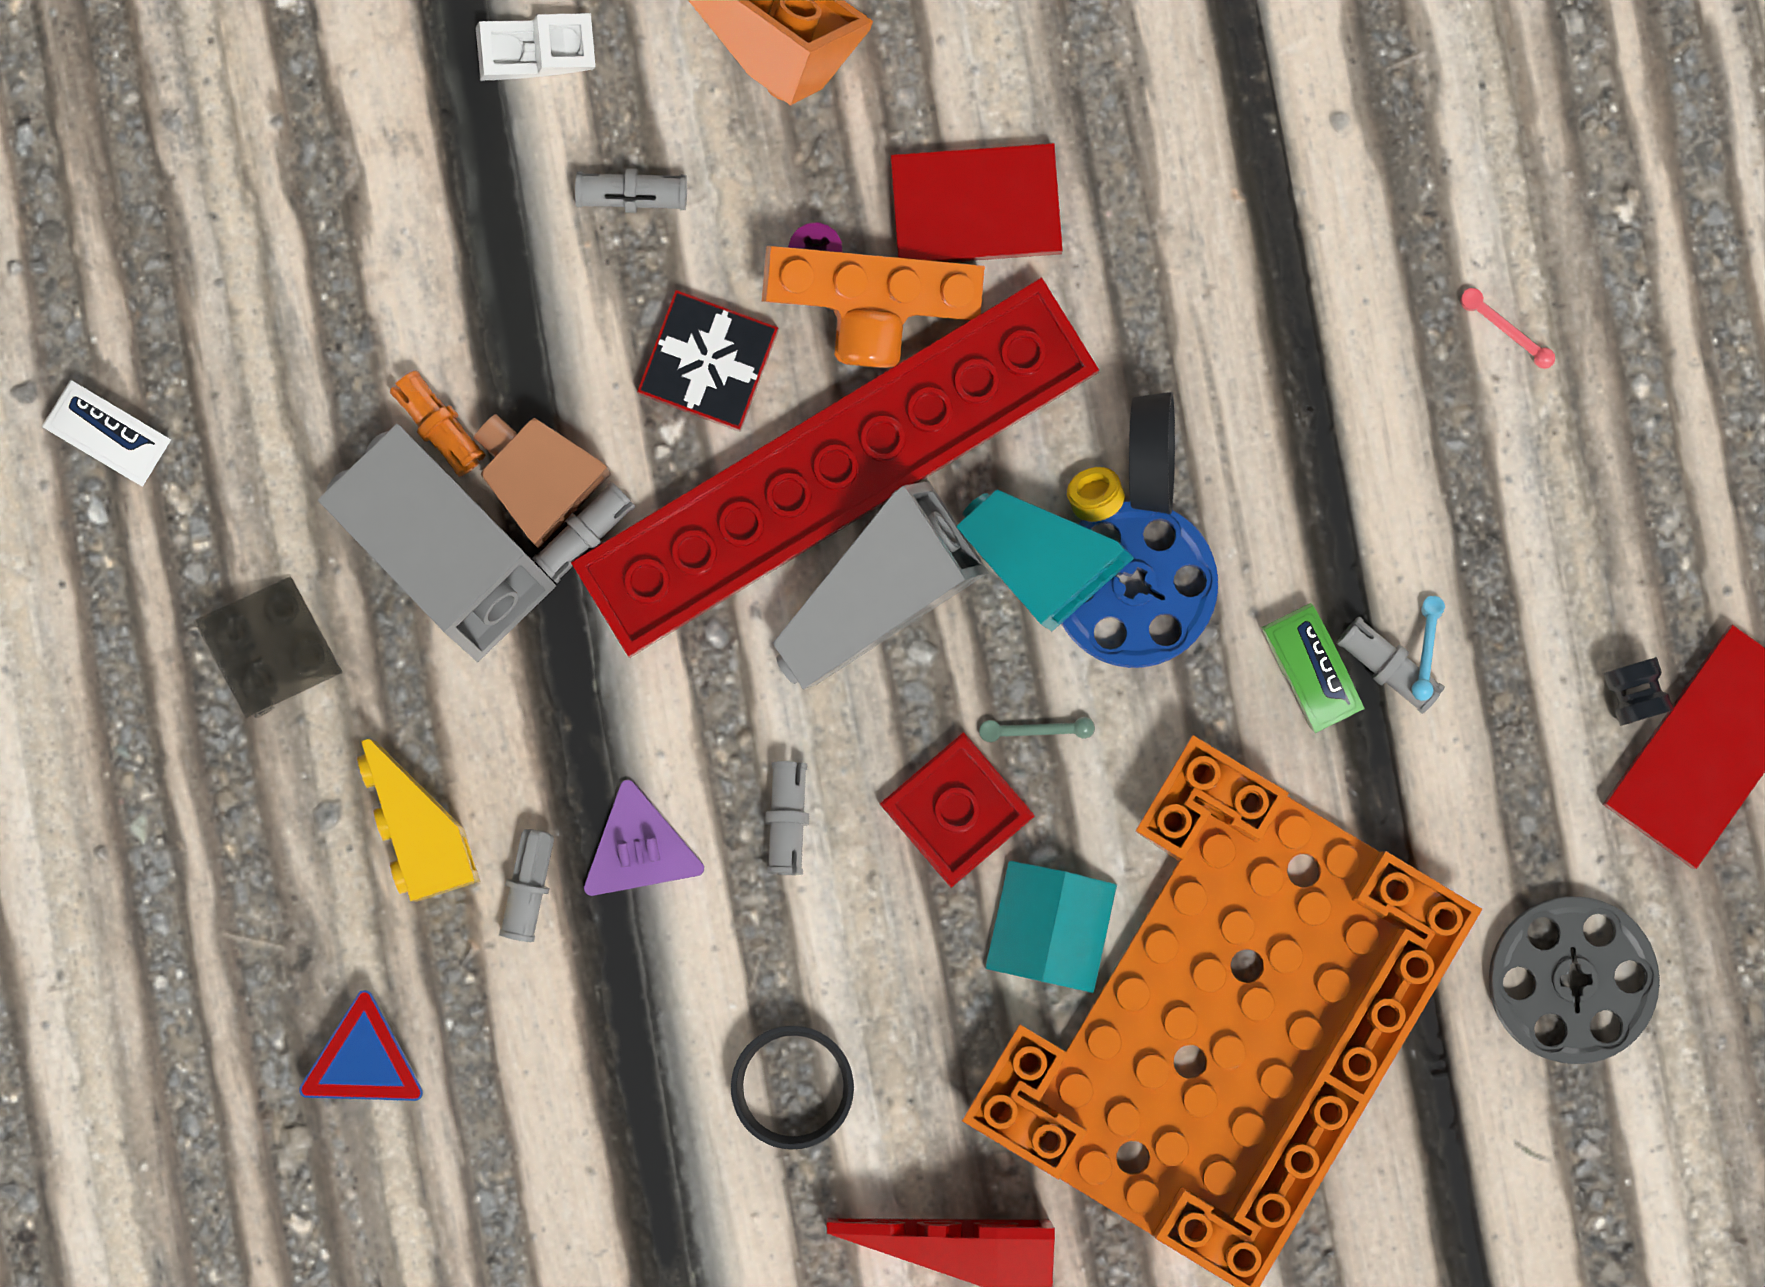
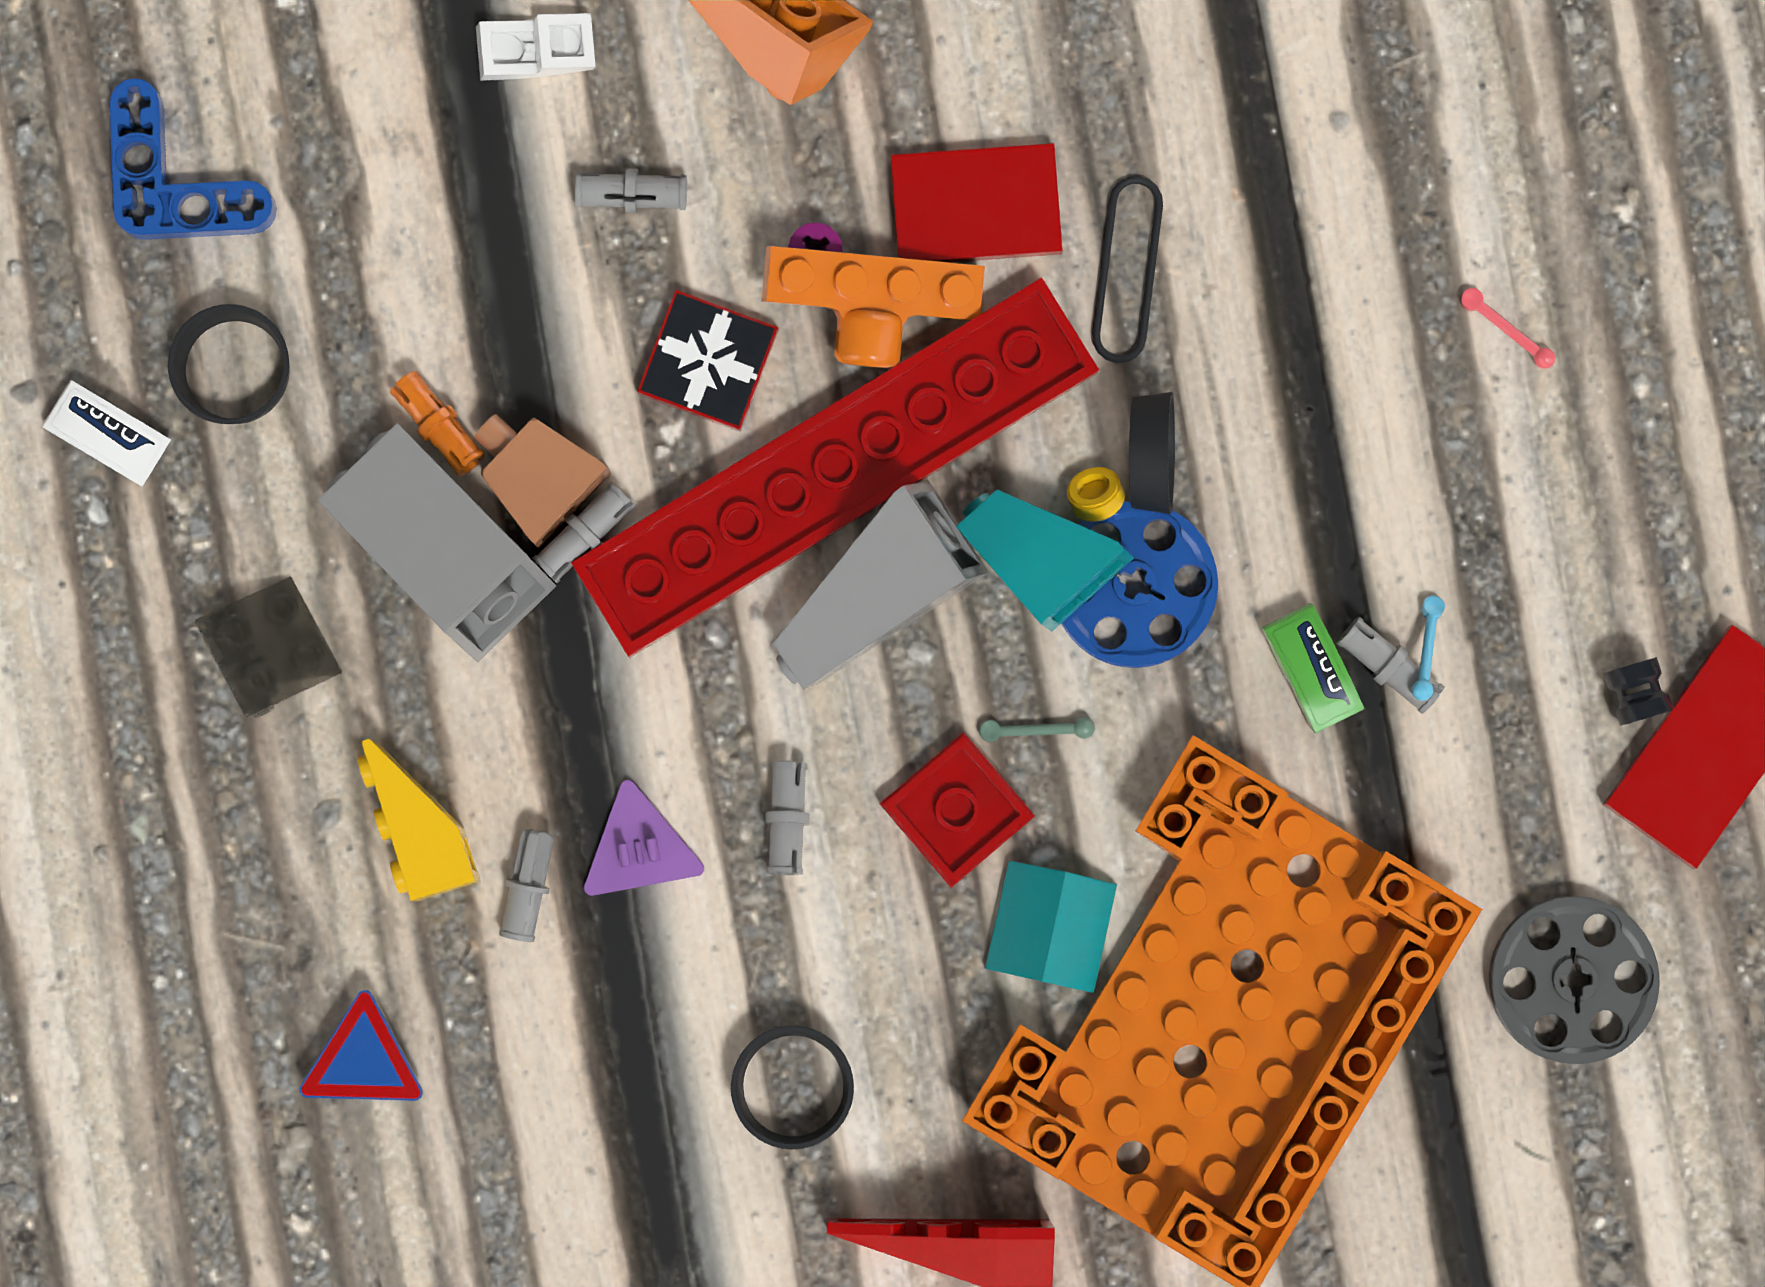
none -> blue beam [110,78,277,240]
none -> black tyre [168,304,290,424]
none -> black piece [1092,176,1163,363]

